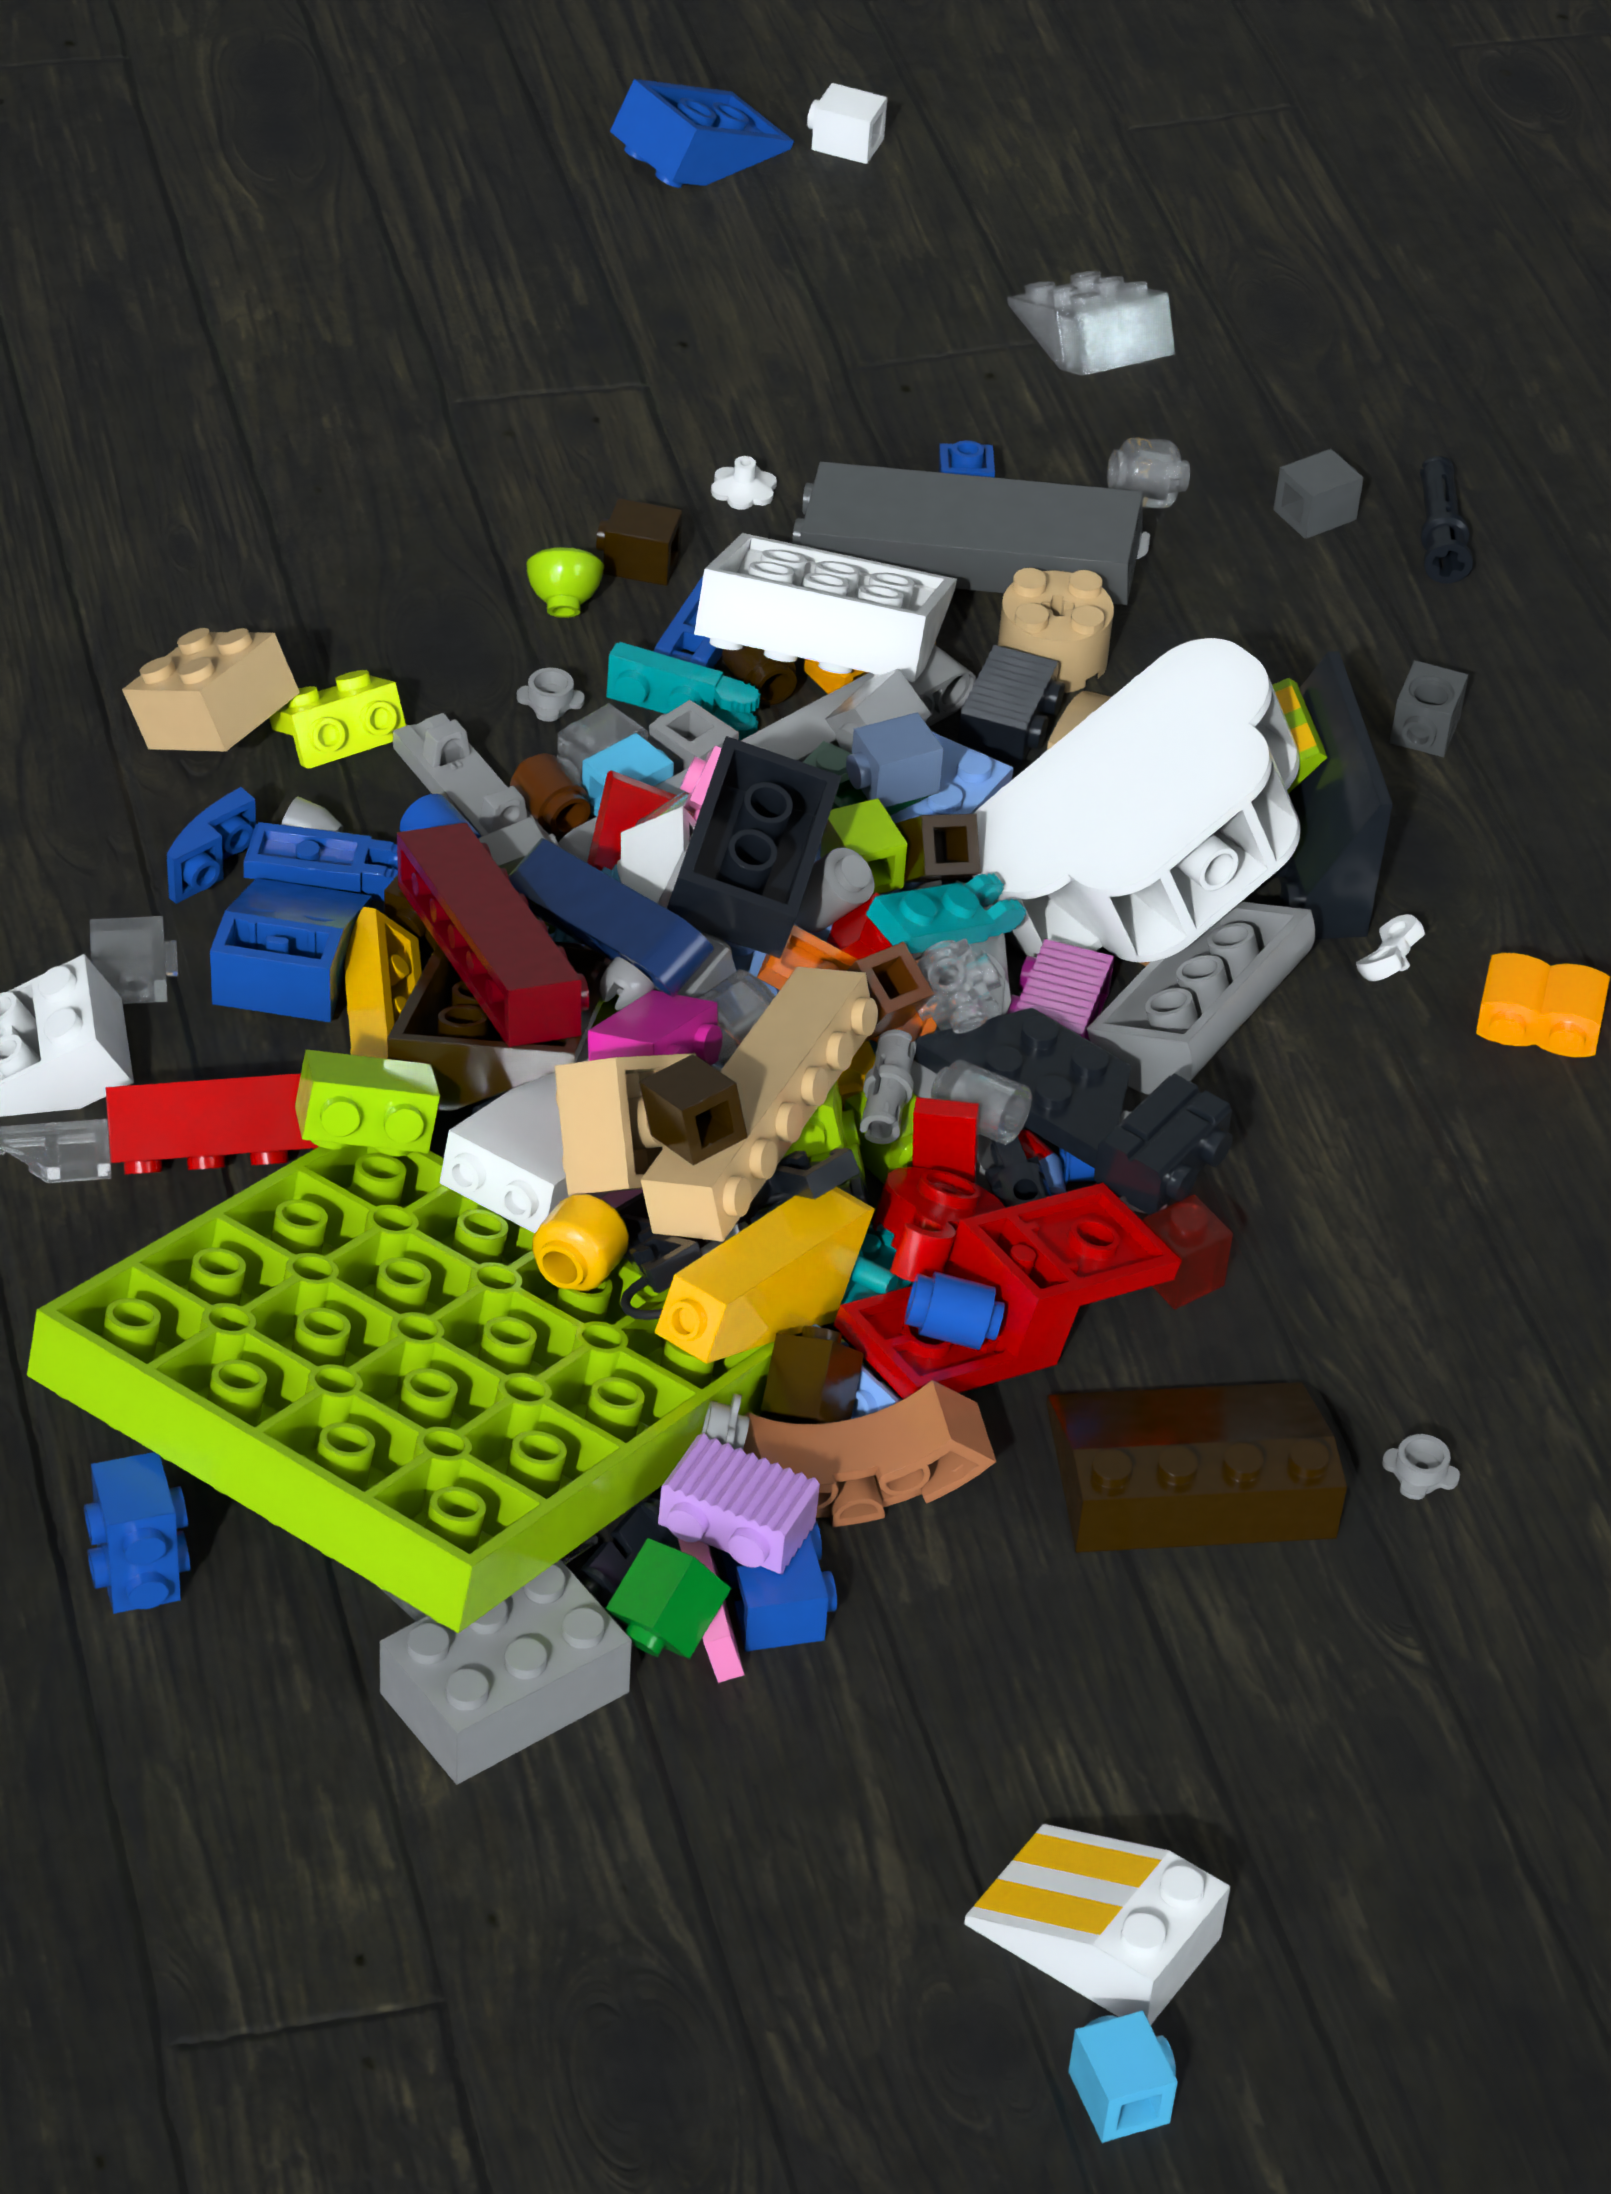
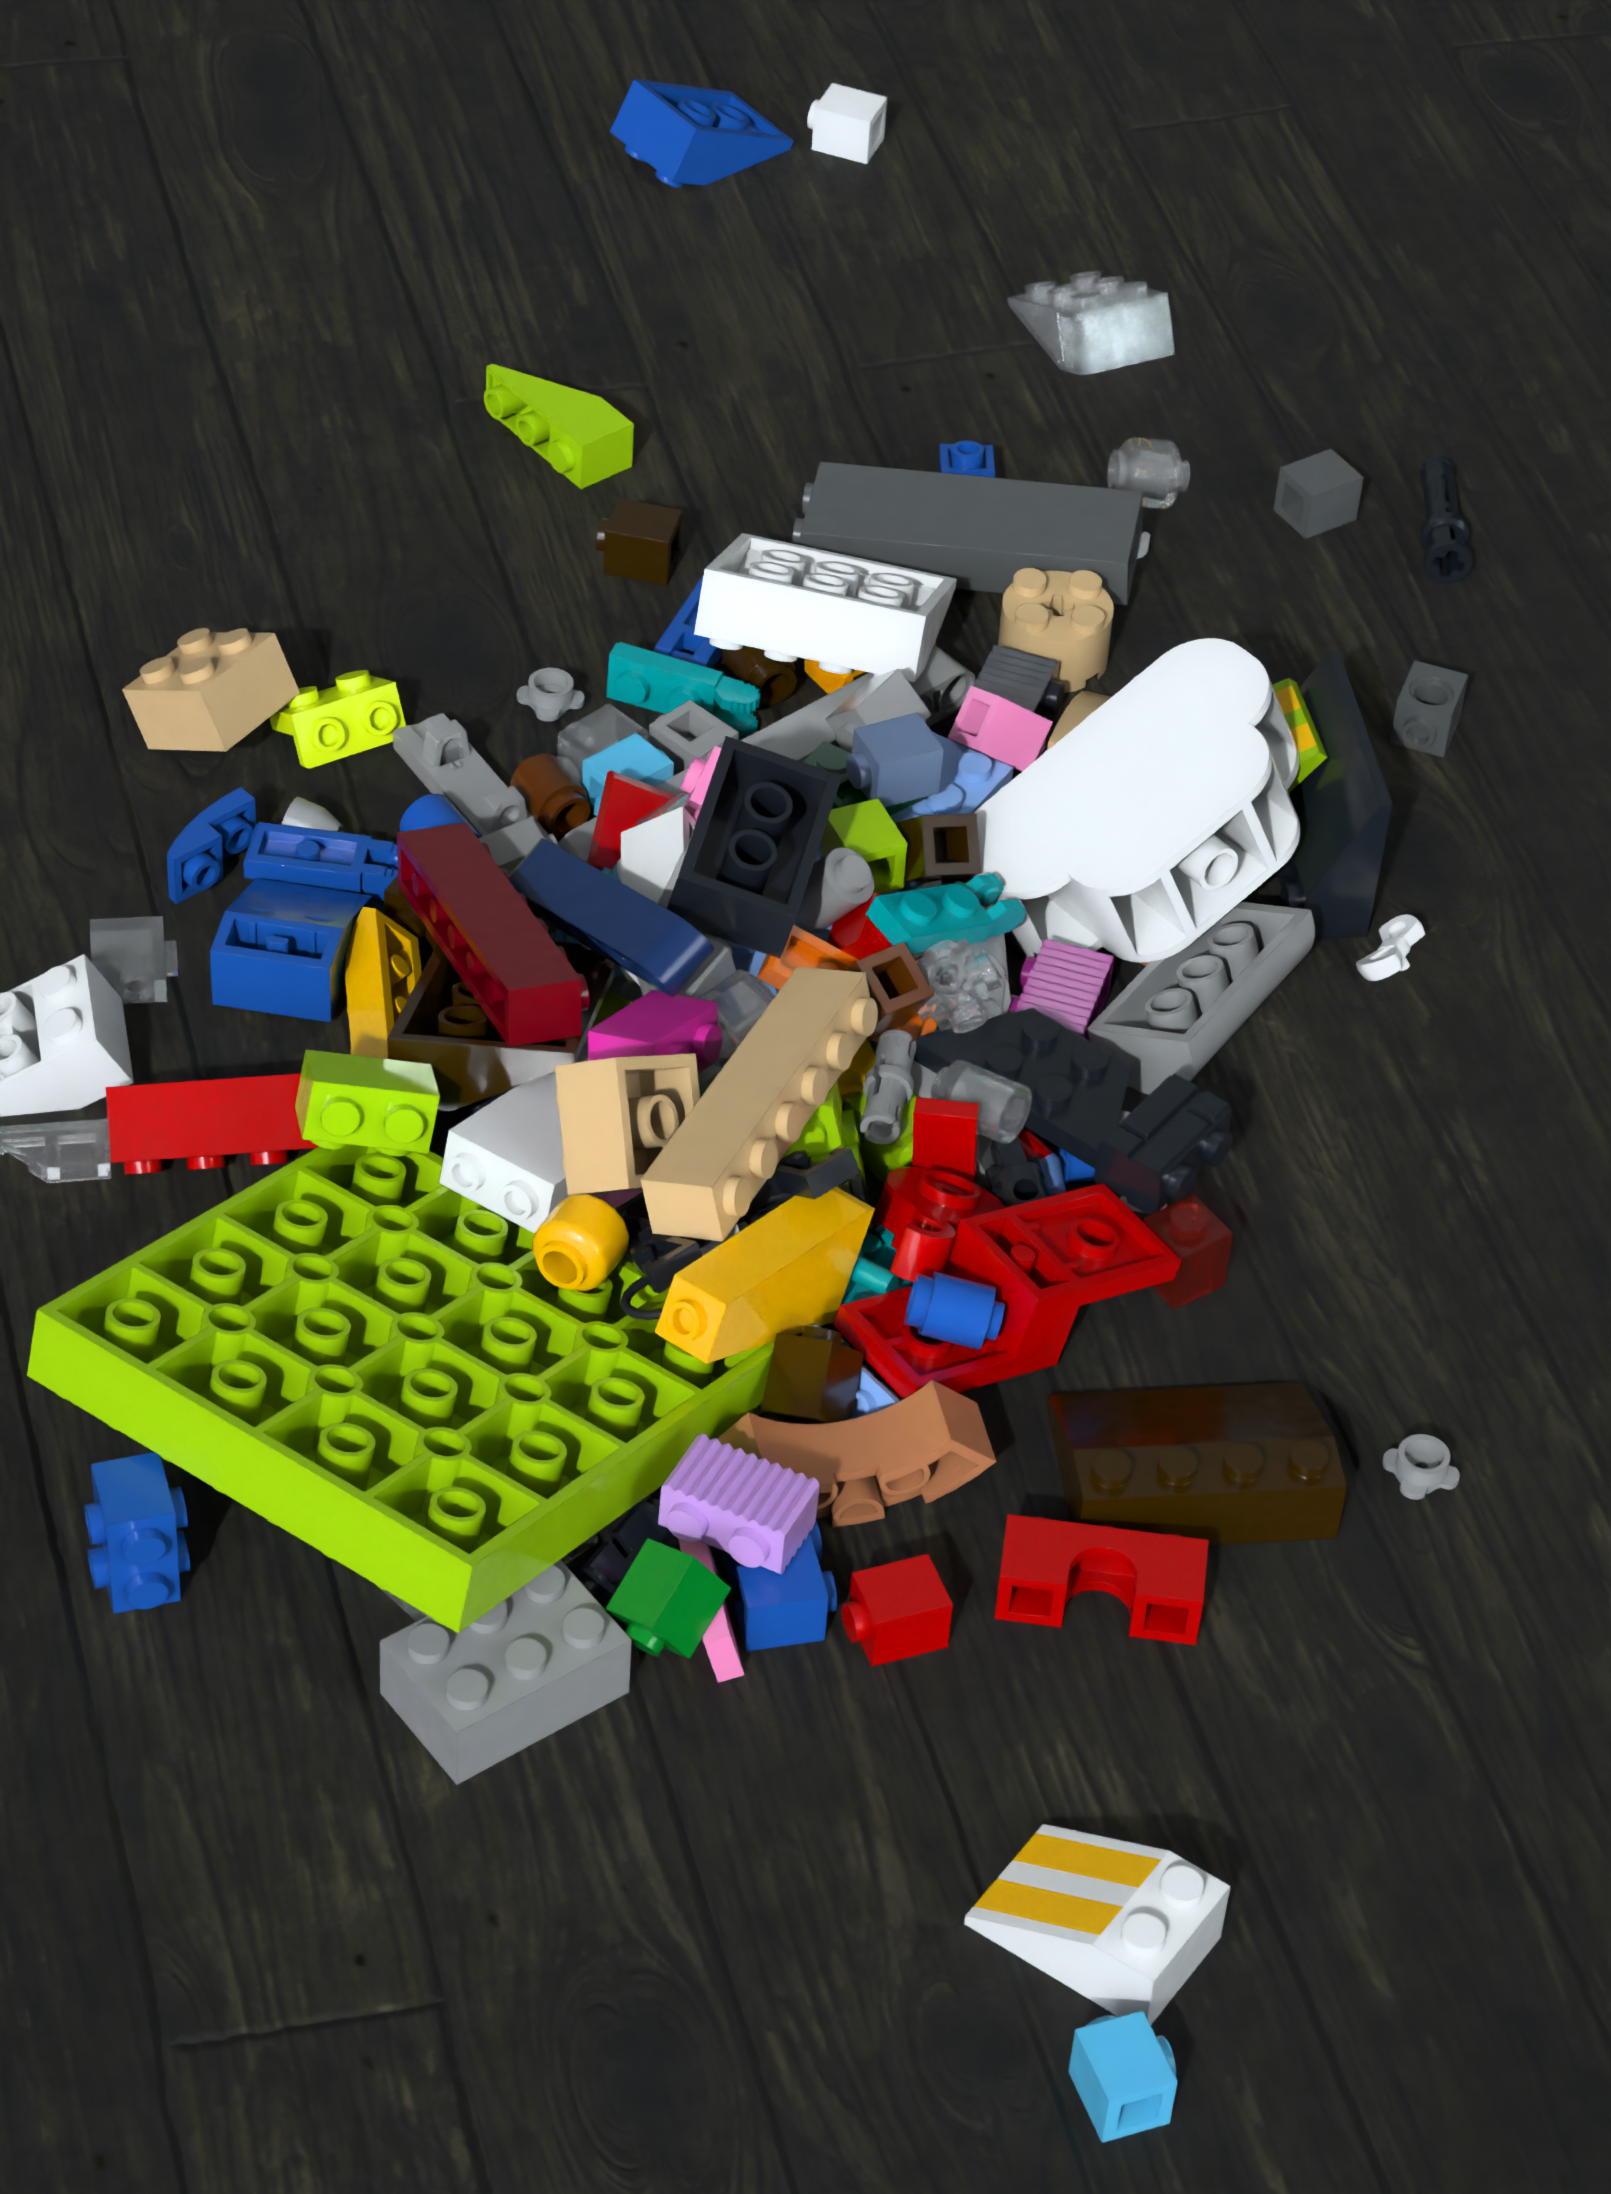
lime brick [526,547,604,618] -> none
light grey hinge [599,957,655,1011] -> none
dark brown brick [639,1054,748,1166] -> none
light grey plate [701,1393,749,1450] -> none
white plant [711,456,777,510] -> none
light orange brick [1476,953,1610,1057] -> none
none -> lime slope [484,364,634,489]
none -> red brick [842,1554,953,1667]
none -> bright pink brick [947,686,1053,772]
none -> red arch [994,1514,1209,1645]

